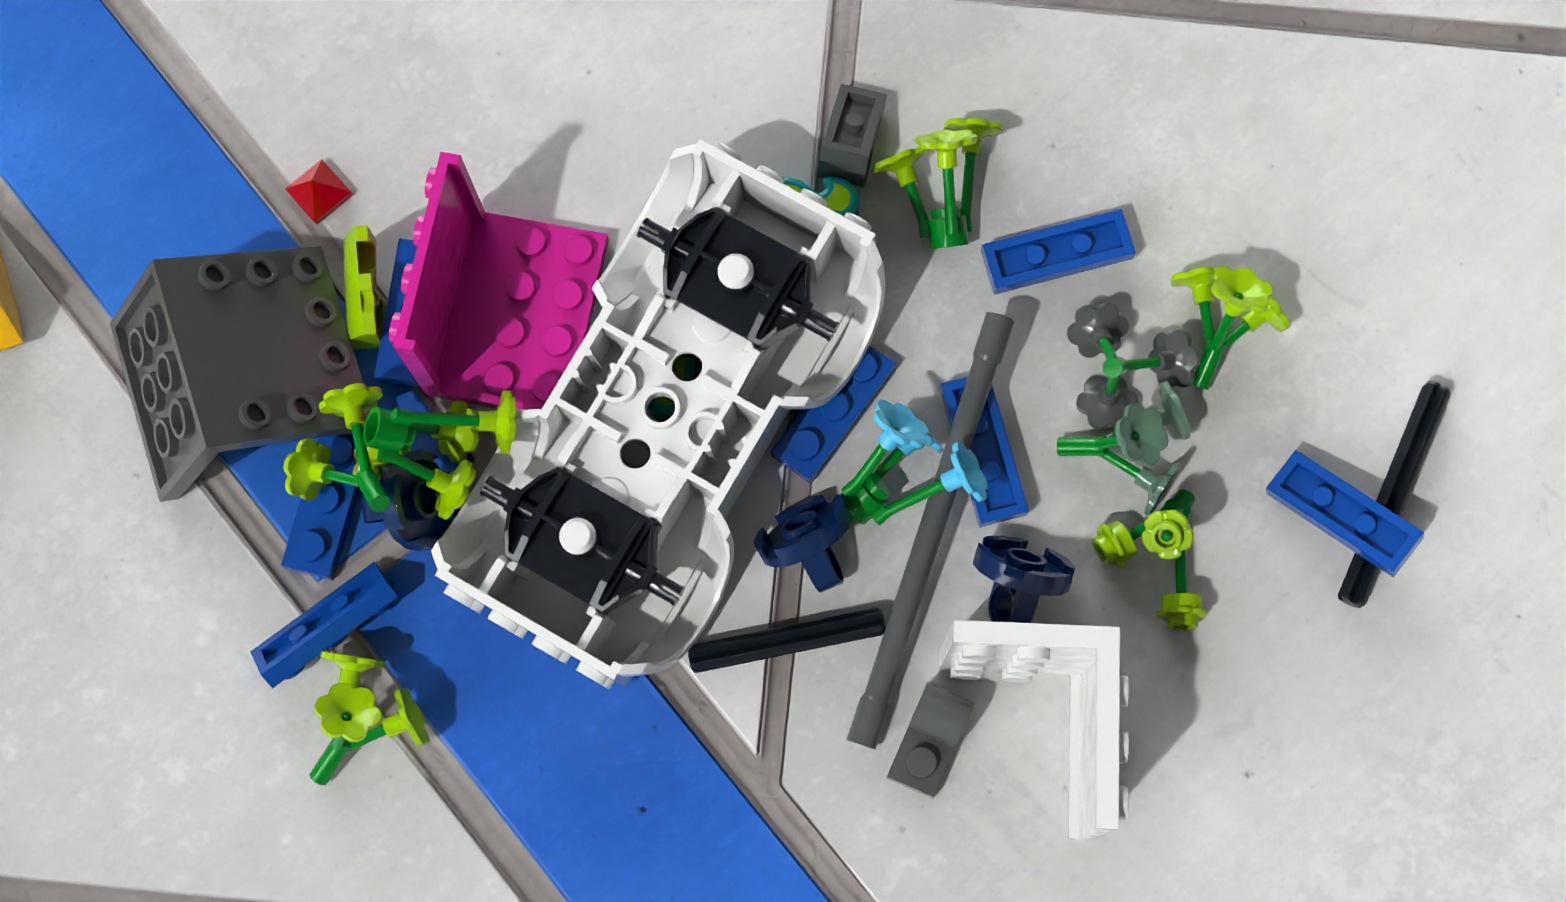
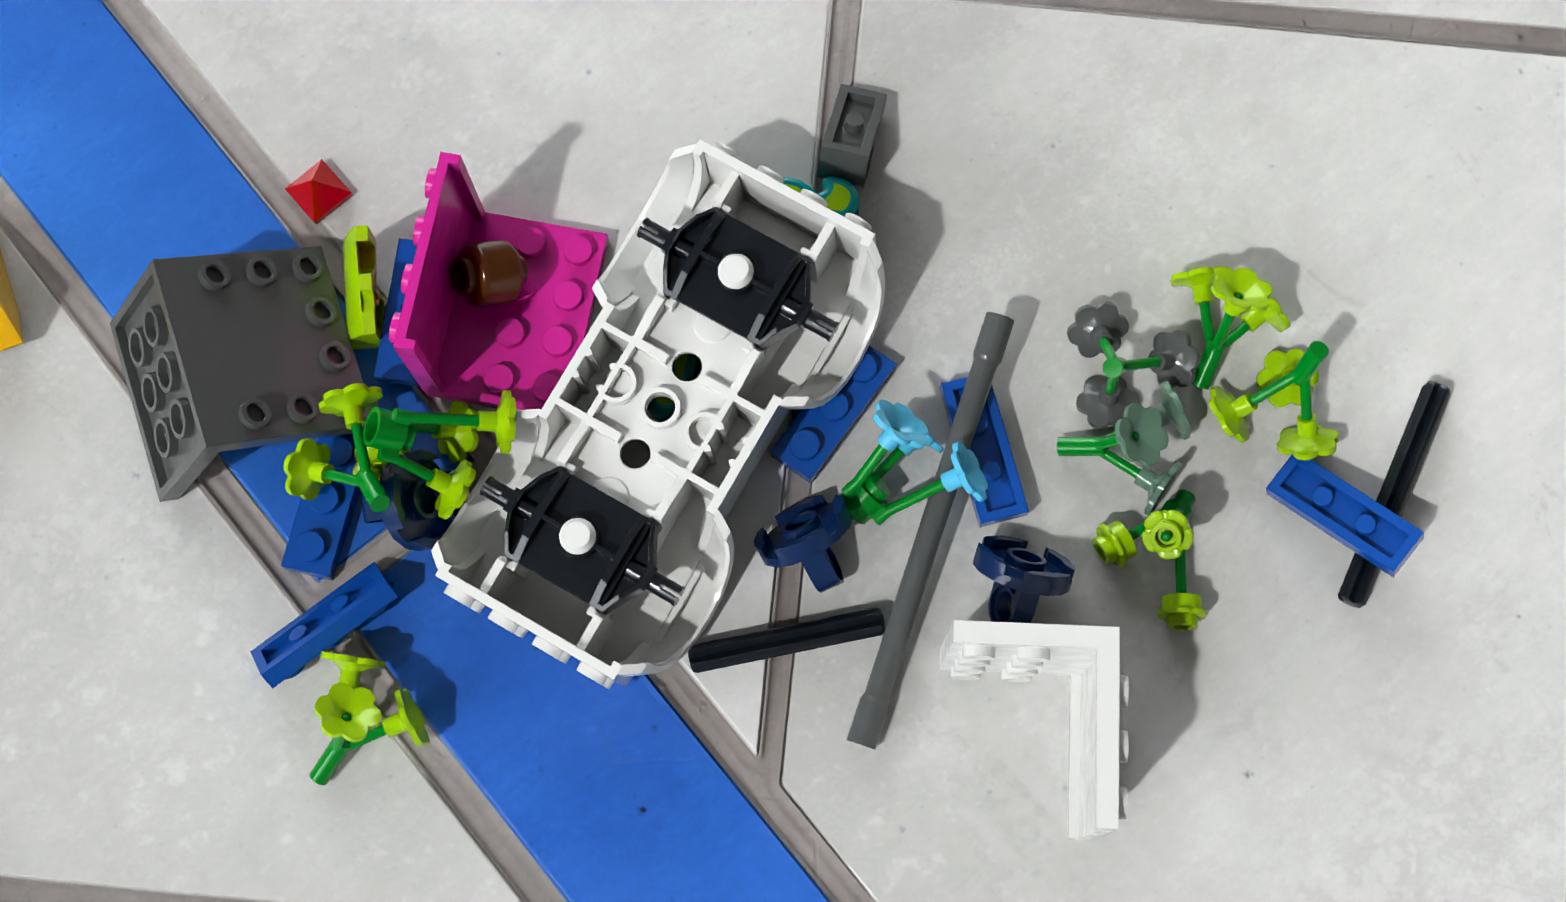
plant [872,118,1003,249] -> none
dark grey plate [886,682,975,799] -> none
blue plate [981,209,1136,295] -> none
none -> reddish brown head [450,240,528,306]
none -> lime plant [1209,341,1339,460]

